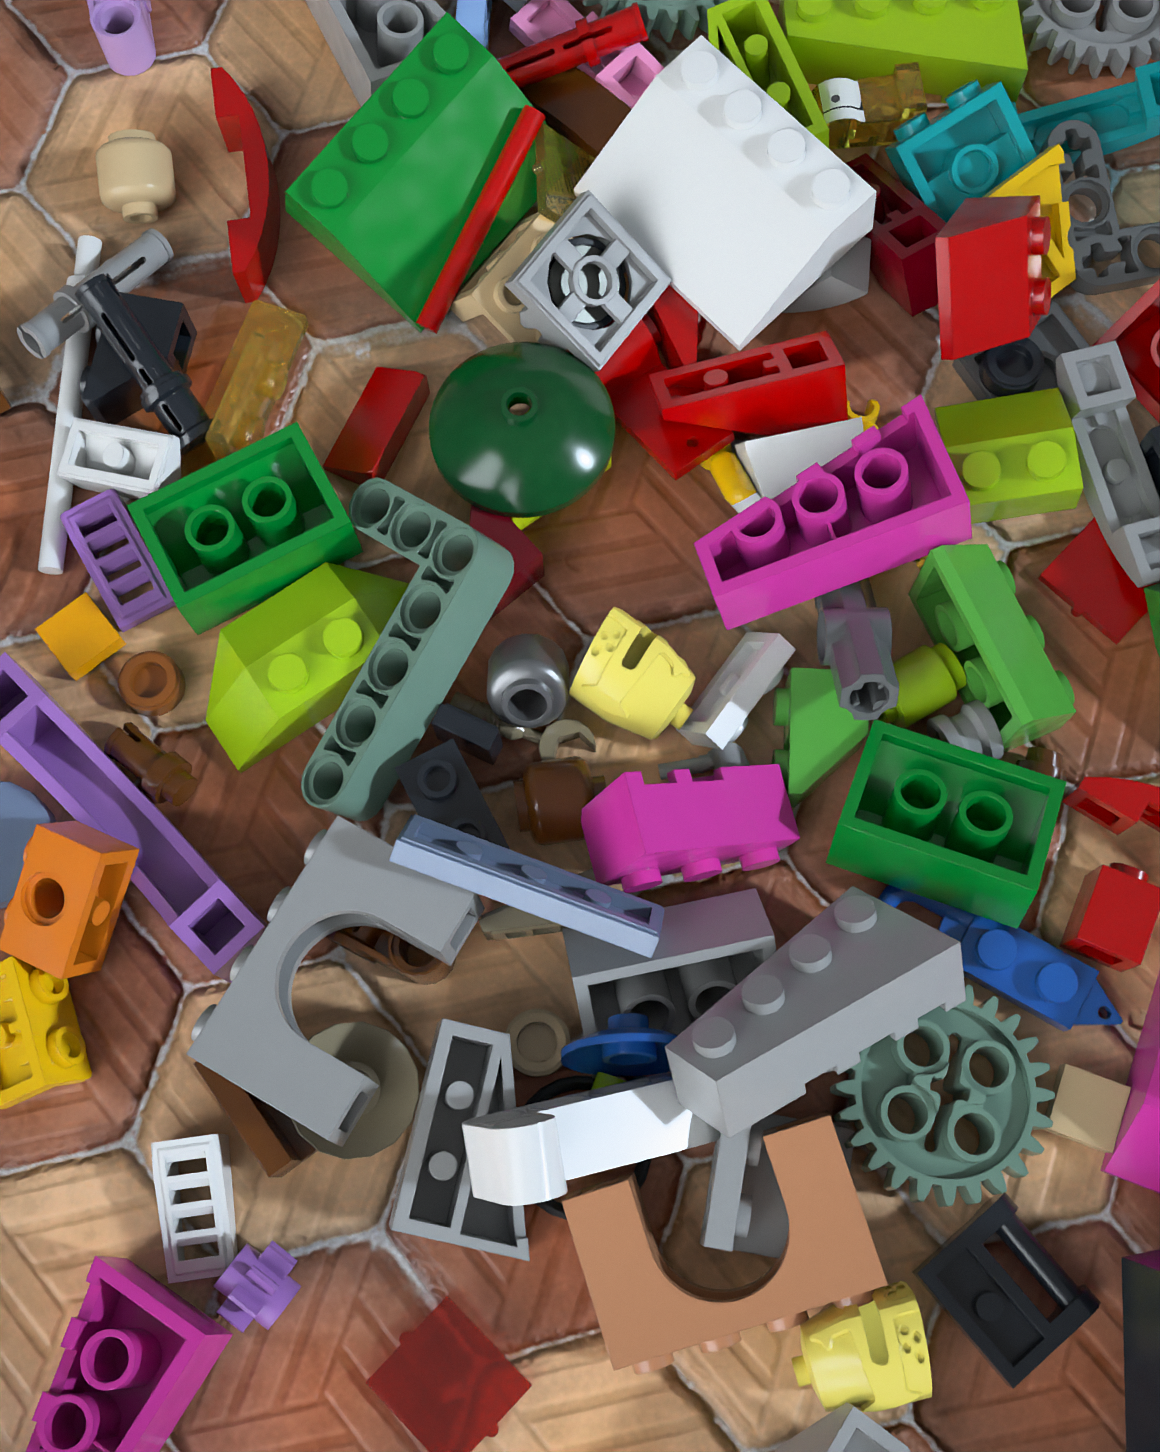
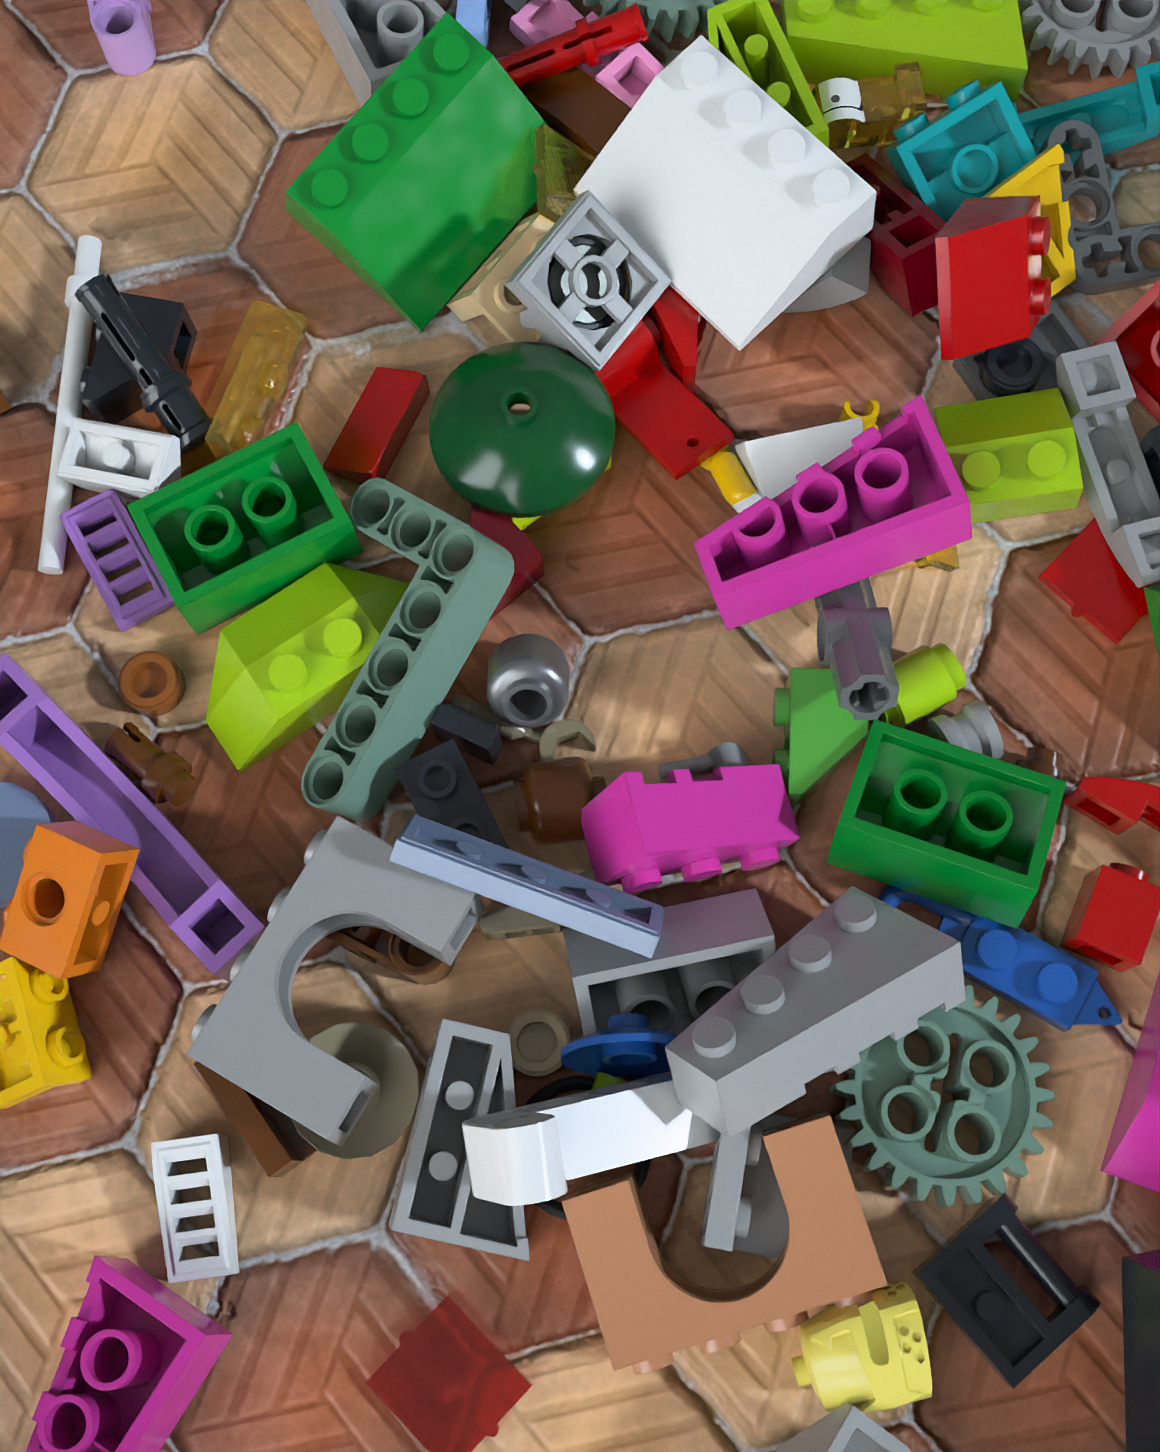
light grey pin [17,228,174,359] -> none
light orange tile [35,592,127,681] -> none
tan head [95,129,176,224] -> none
red slope [210,67,280,303] -> none
medium lavender gear [213,1240,301,1333] -> none
red bar [416,105,546,334] -> none
light yellow helmet [569,607,696,740] -> none
red slope [649,330,848,436] -> none
white plate [676,632,796,750] -> none
bright green slope [908,544,1076,753] -> none
tan tile [1043,1064,1131,1153] -> none

